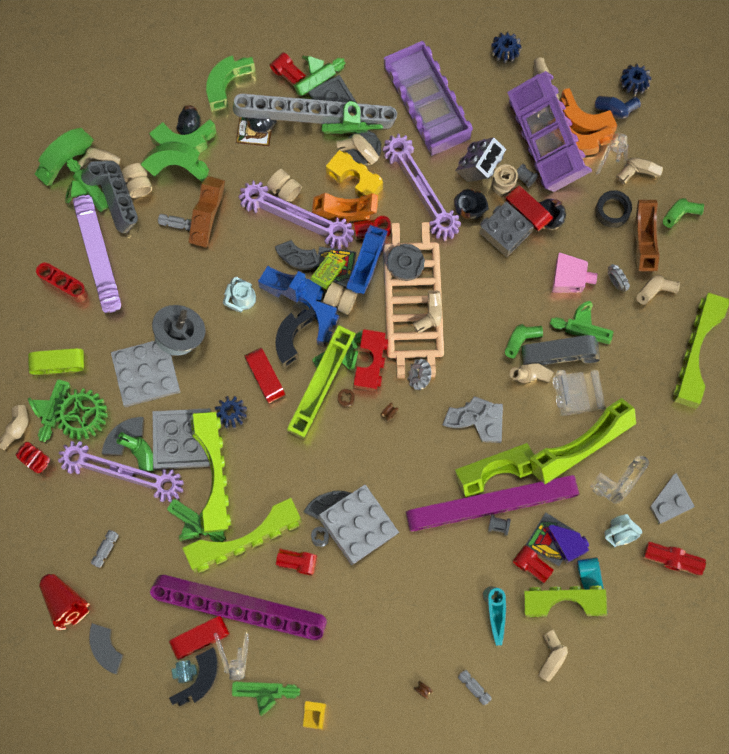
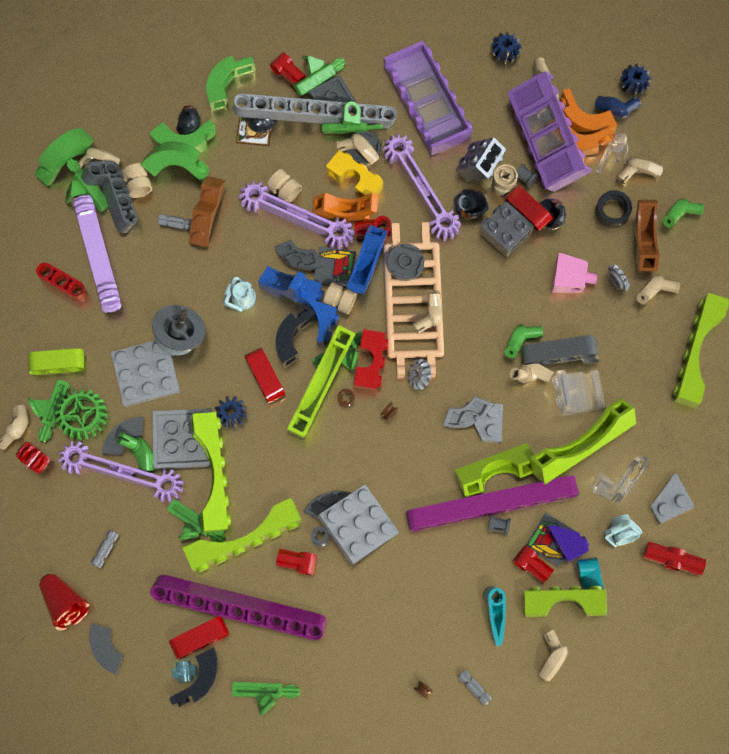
clear plant [214,633,249,680] -> none
yellow panel [303,701,326,730] -> none
lime tile [311,252,346,289] -> none
bright green piece [550,301,613,344] -> none

